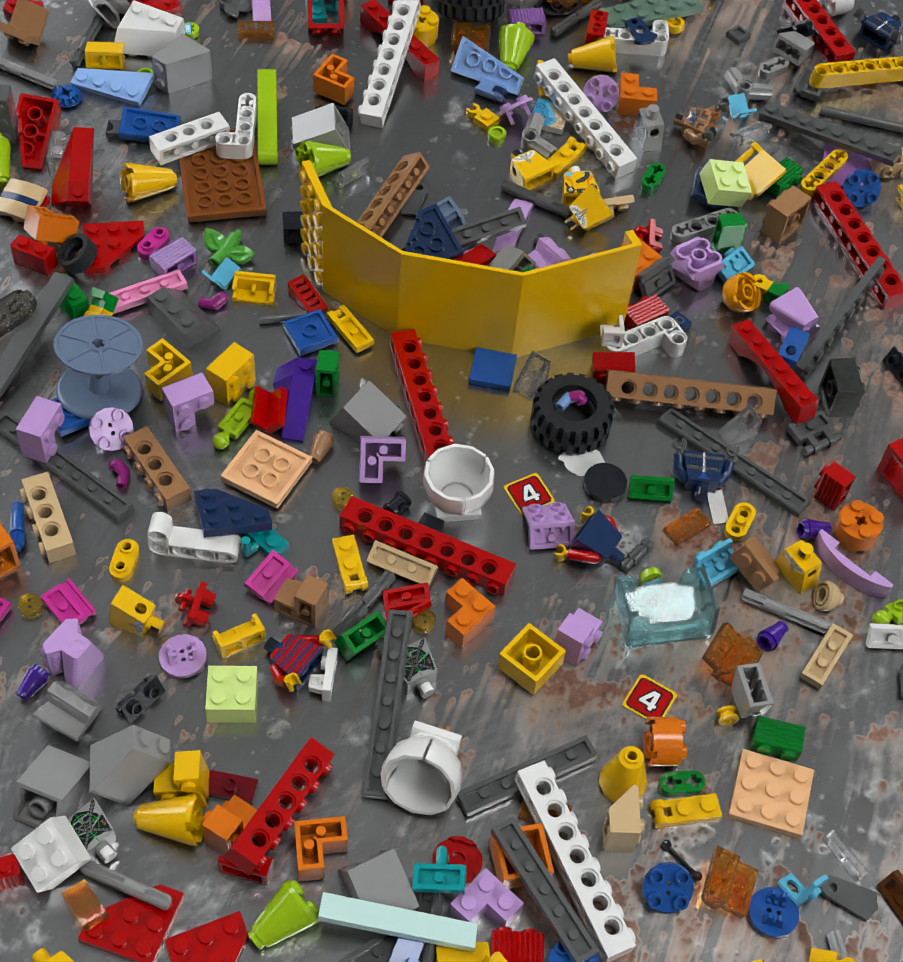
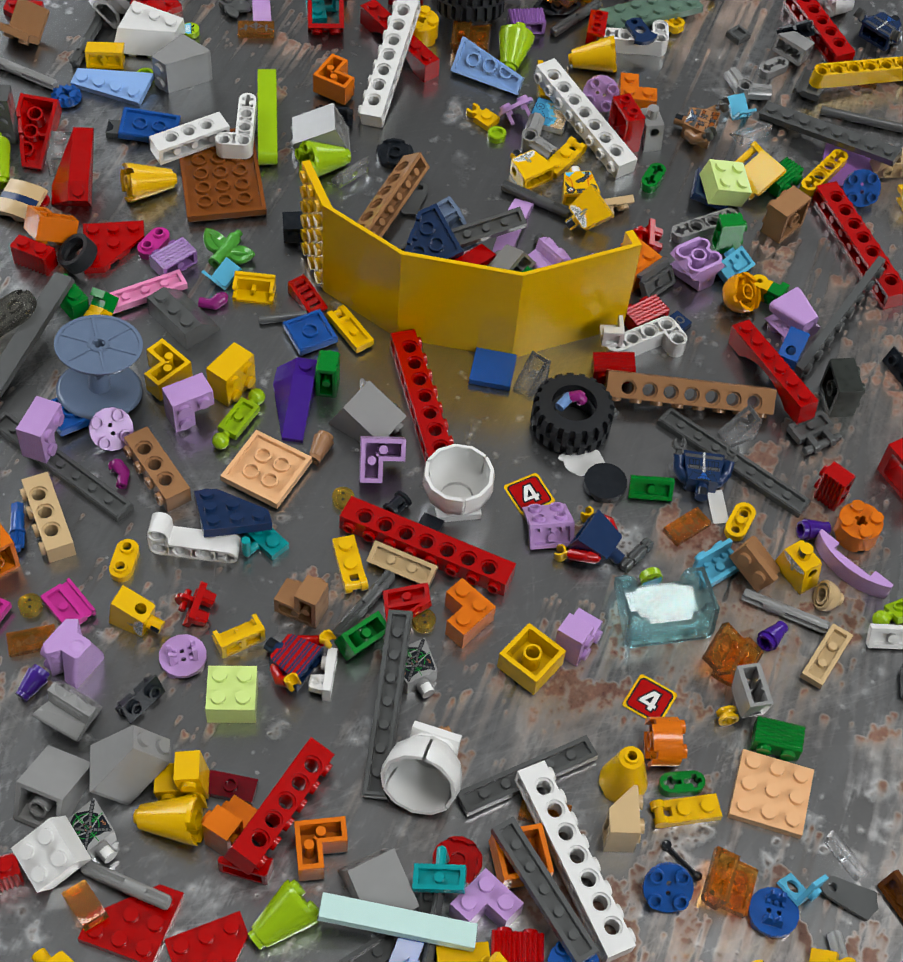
dark pink plate [244,550,299,606] -> none
red panel [250,385,288,434] -> none
medium blue piece [474,77,508,102] -> none
none -> clear orange tile [6,624,56,658]
none -> black tile [376,138,414,170]
none -> red window [608,93,646,153]

